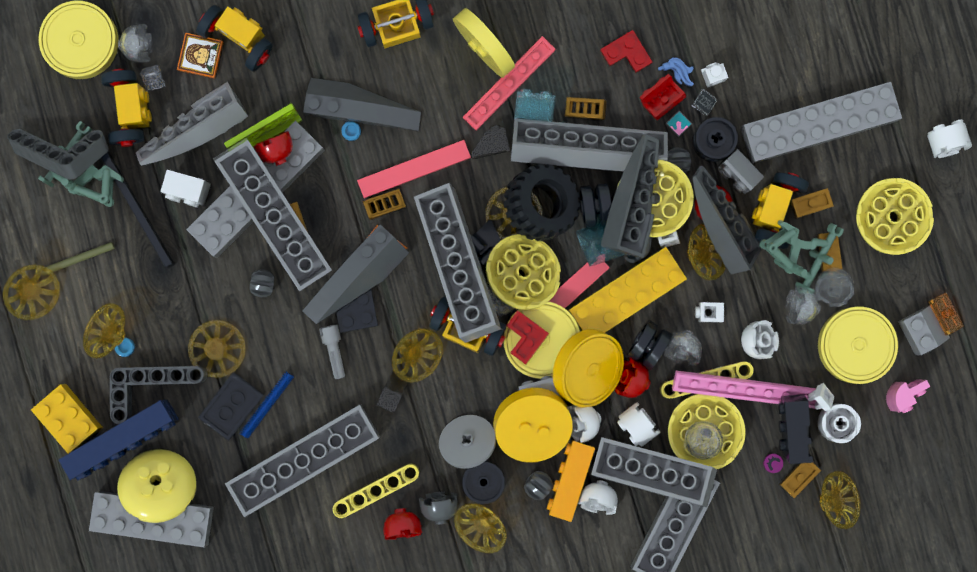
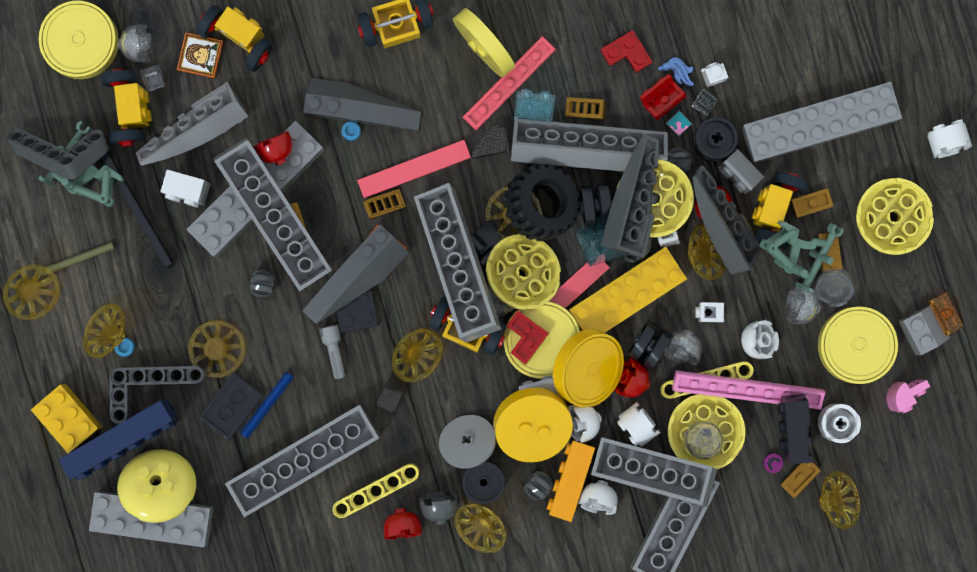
lime fence [224,104,302,149] -> none
white tile [808,383,834,411] -> none

